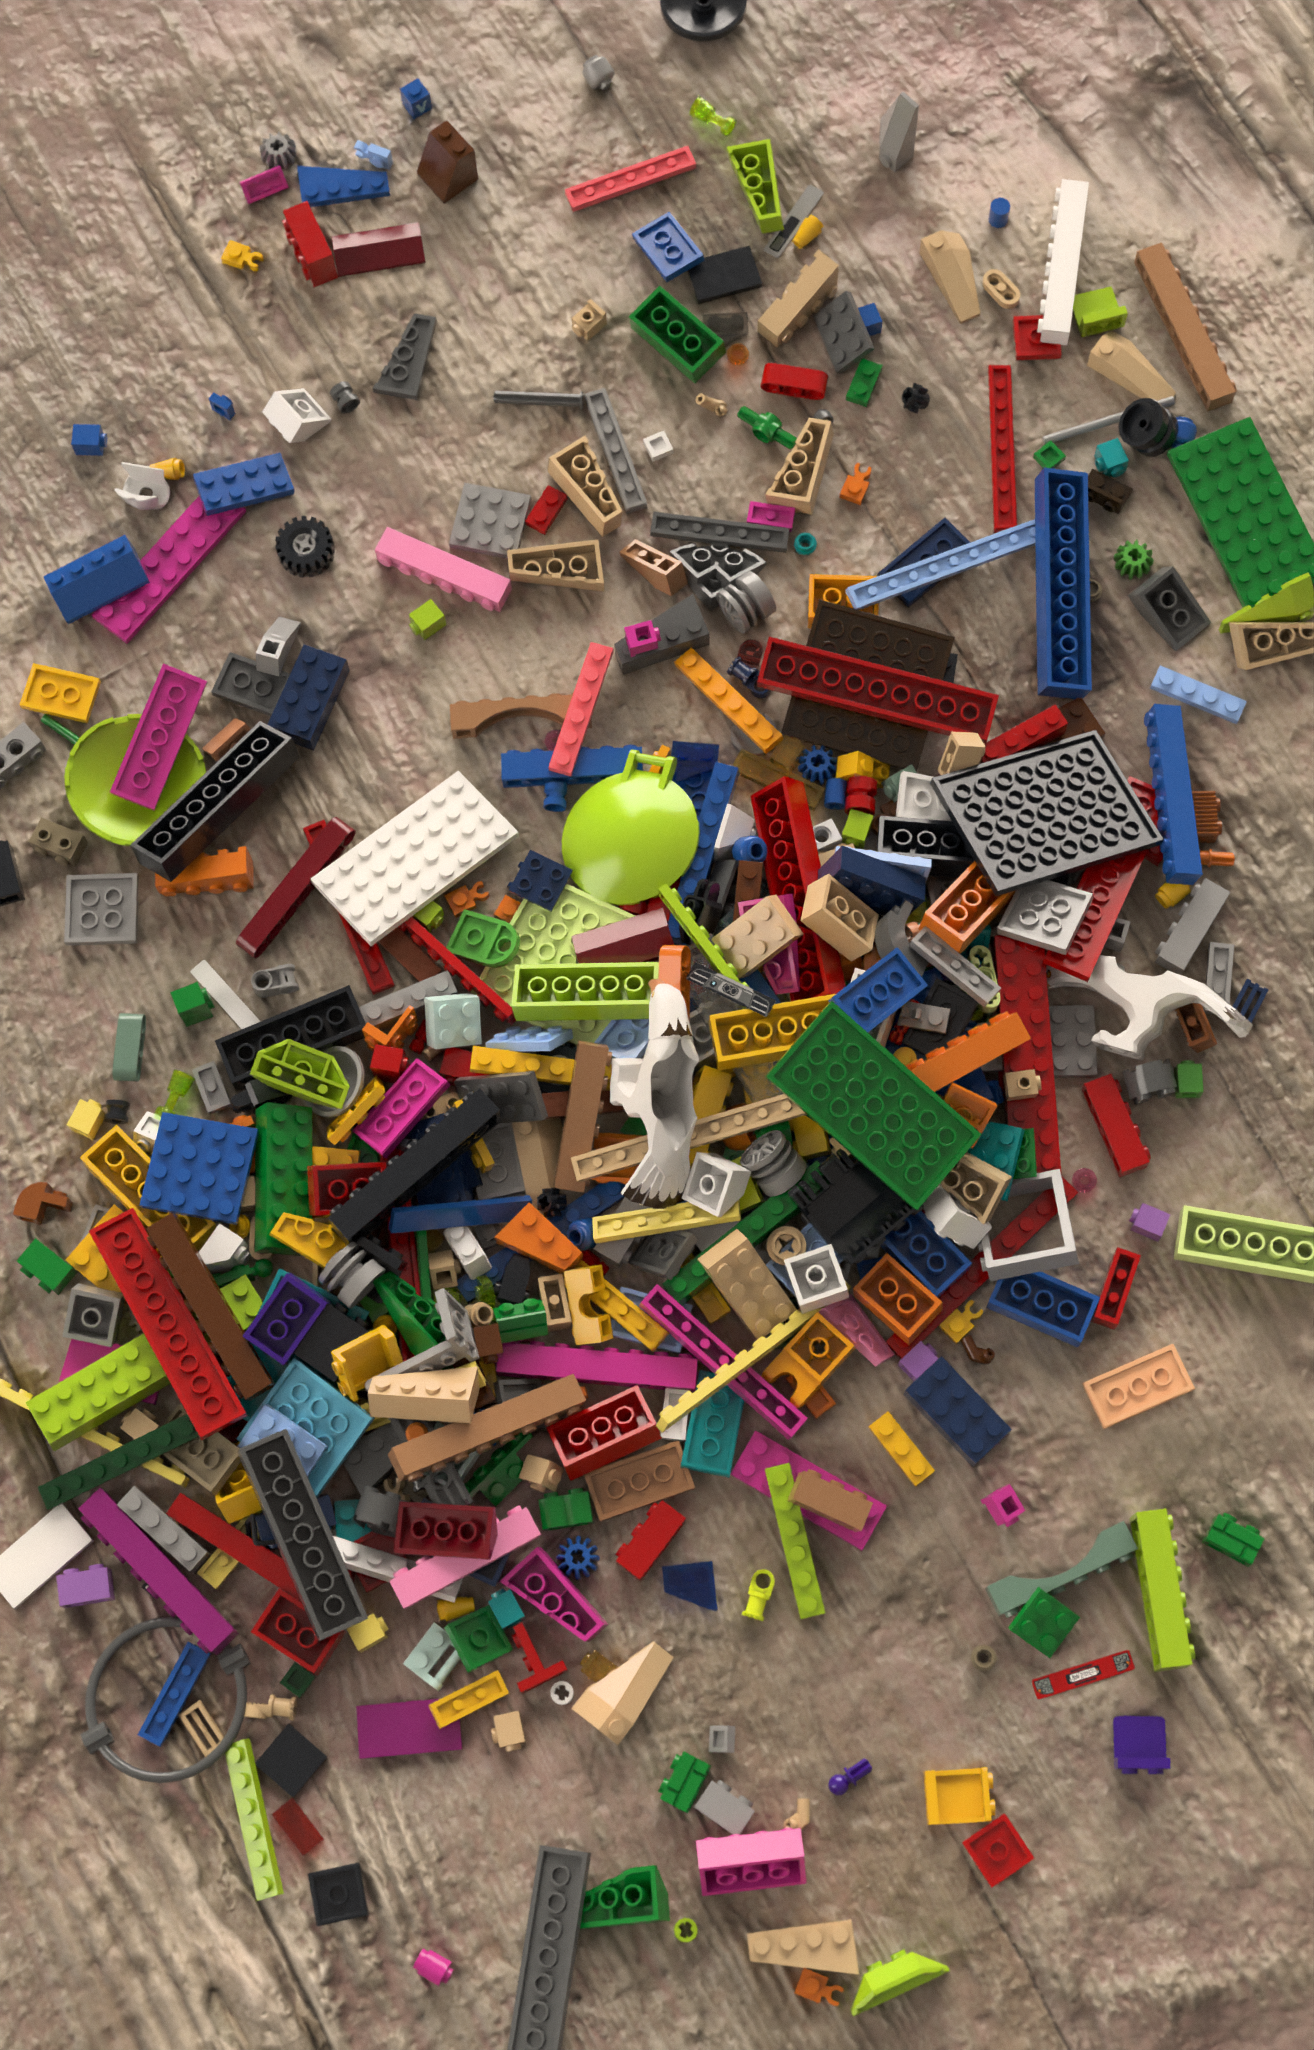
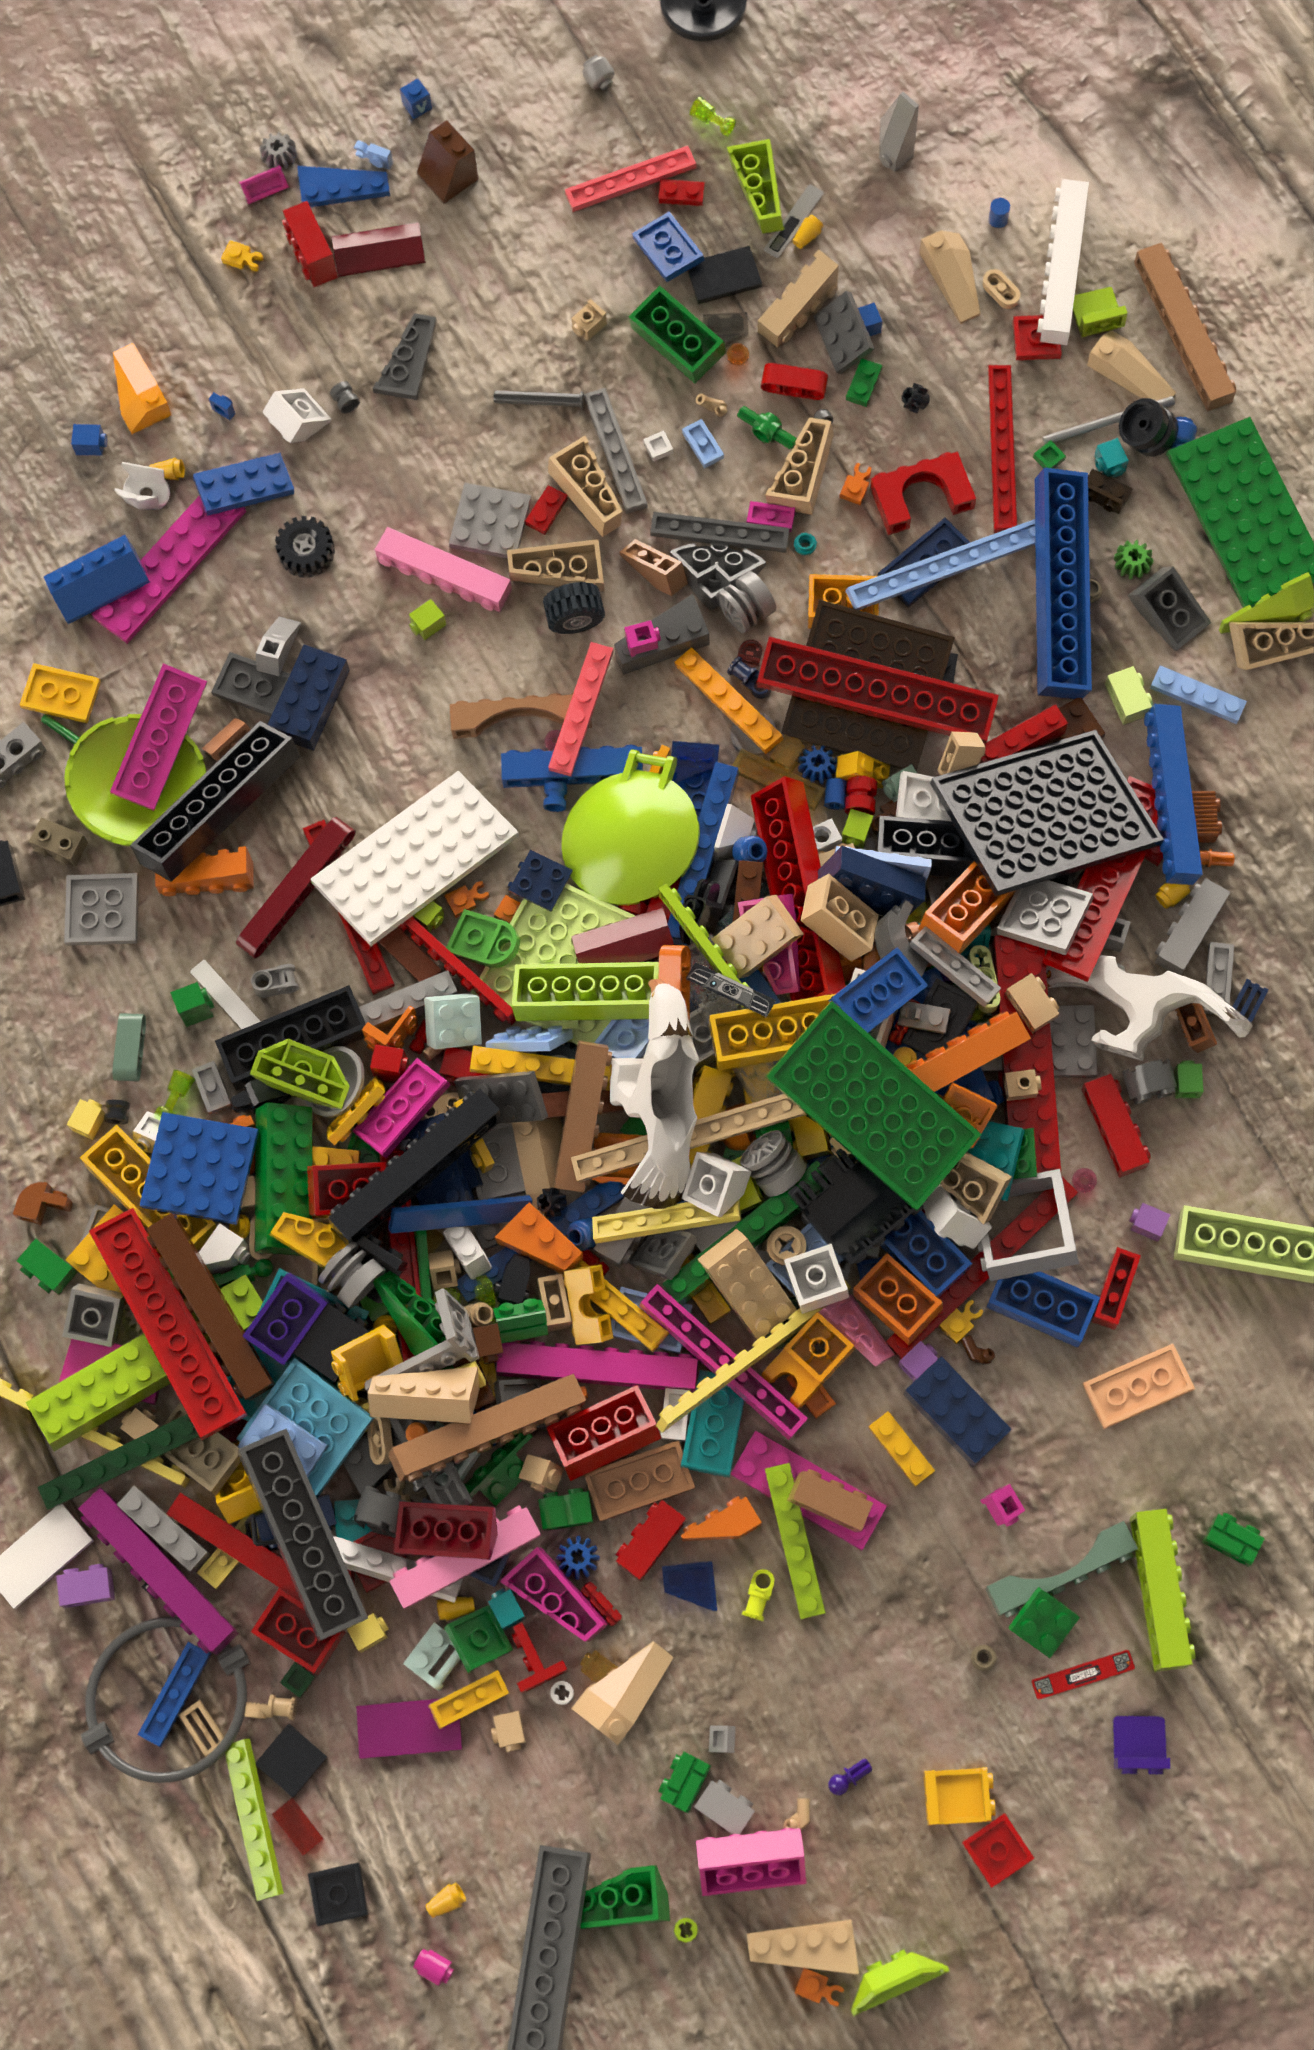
none -> light orange wedge [113,343,172,435]
none -> tan plate [367,1417,393,1464]
none -> yellow cone [425,1883,466,1918]
none -> black wheel [543,582,605,634]
none -> red axle [580,1581,622,1626]
none -> red plate [659,179,705,206]
none -> orange slope [681,1496,762,1541]
none -> light blue plate [682,419,724,469]
none -> red arch [870,451,976,535]
none -> tan brick [1005,973,1059,1034]
none -> yellowish green brick [1105,666,1153,725]

